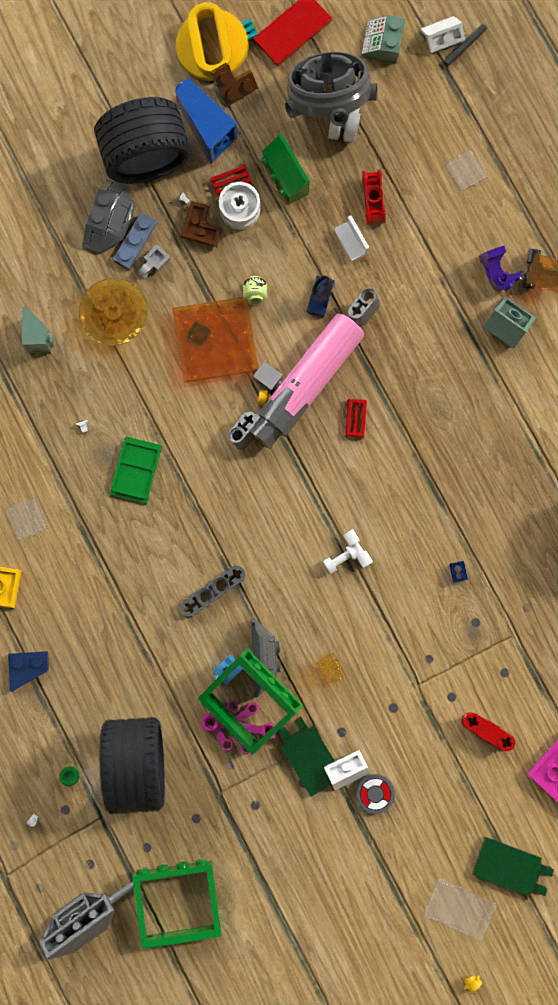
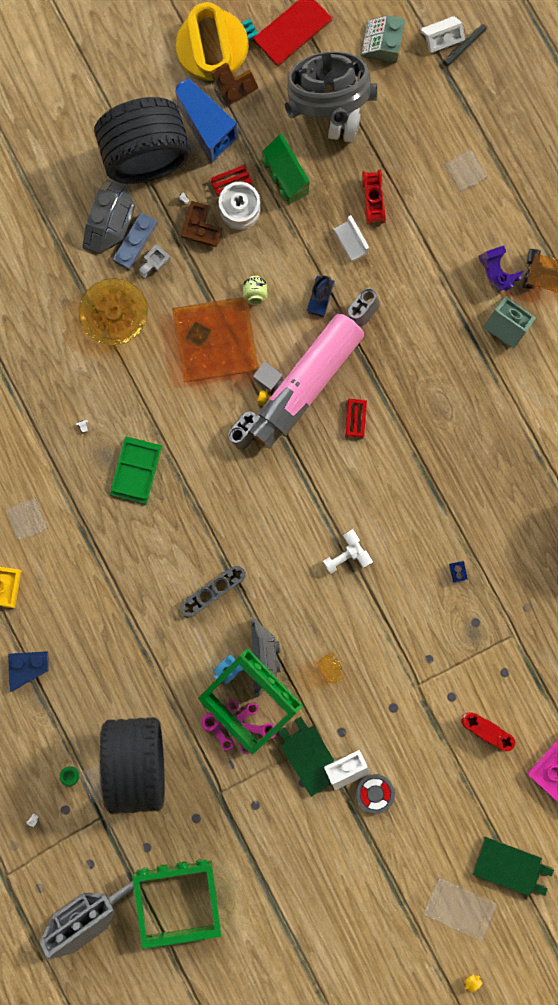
sand green slope [22,307,55,353] -> none

